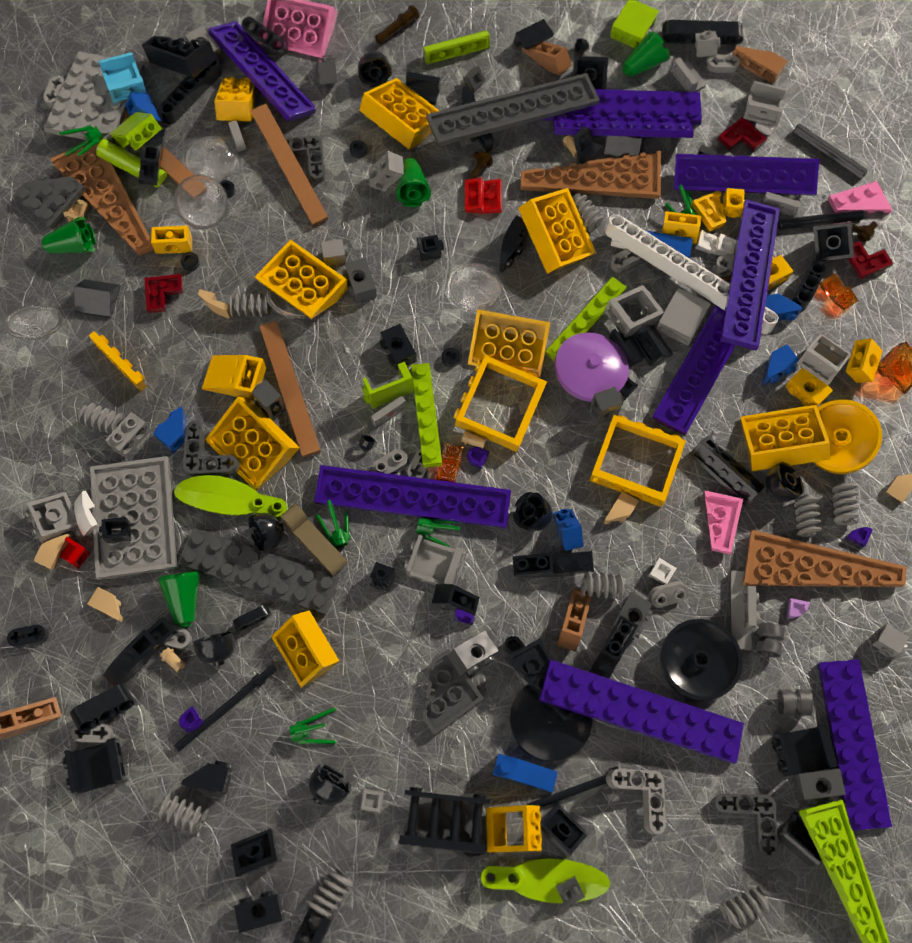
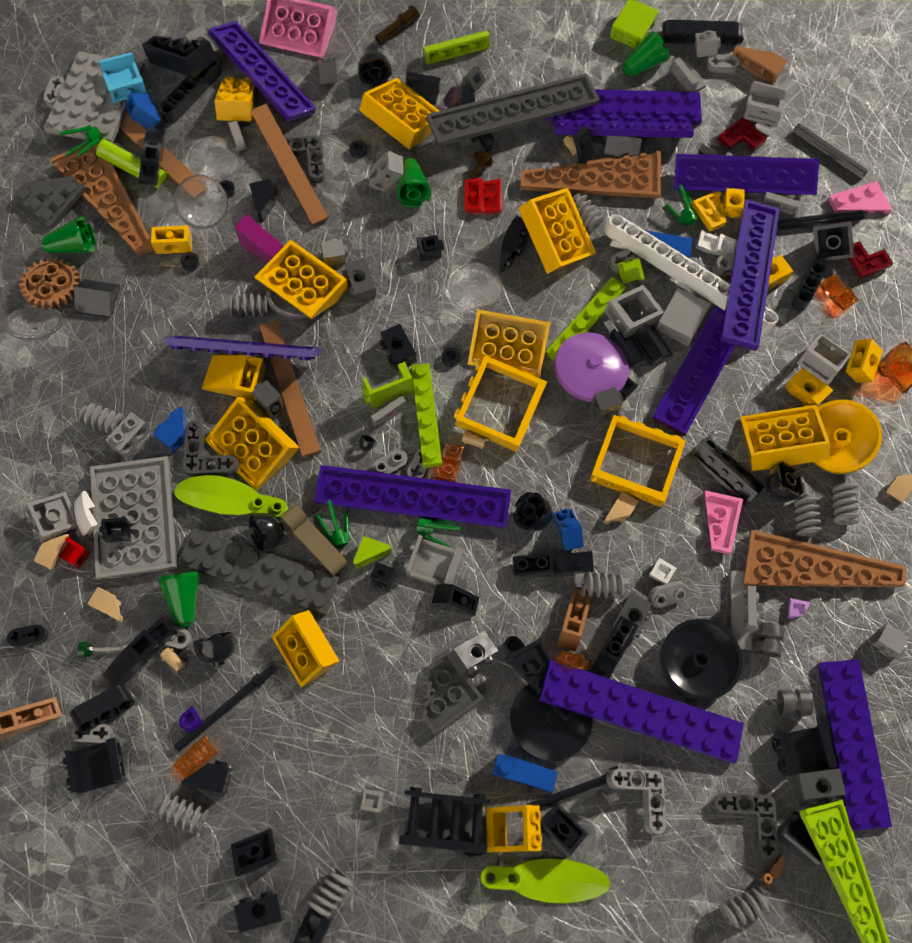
tan slope [63,199,90,222] -> none
yellow plate [89,331,146,391] -> none
lime panel [110,112,162,151] -> none
dark red plate [145,274,183,313] -> none
tan slope [198,289,231,319] -> none
black beam [233,605,272,631] -> none
black beam [242,17,288,55] -> none
green plant [290,707,336,745] -> none
black cylinder [308,764,352,805] -> none
dark purple tile [454,609,475,625] -> none
dark purple tile [467,447,490,469] -> none
black panel [514,19,554,50] -> none
medium nougat slope [522,42,572,75] -> none
dark grey tile [556,876,585,907] -> none
black slope [572,56,609,89] -> none
black hinge [575,38,589,53] -> none
yellow brick [662,211,701,244] -> none
blue slope [762,344,799,385] -> none
blue slope [765,293,802,322] -> none
dark purple tile [846,527,873,547] -> none
dark brown piece [847,220,878,242] -> none
none -> medium nougat gear [19,257,81,310]
none -> hinge [78,642,127,658]
none -> dark purple plate [165,335,322,360]
none -> clear orange slope [173,736,219,779]
none -> magenta slope [235,214,284,263]
none -> black slope [249,179,278,223]
none -> lime slope [353,536,392,570]
none -> slope [443,86,461,109]
none -> clear orange slope [552,651,592,670]
none -> lime panel [617,258,645,284]
none -> medium nougat piece [760,855,785,884]

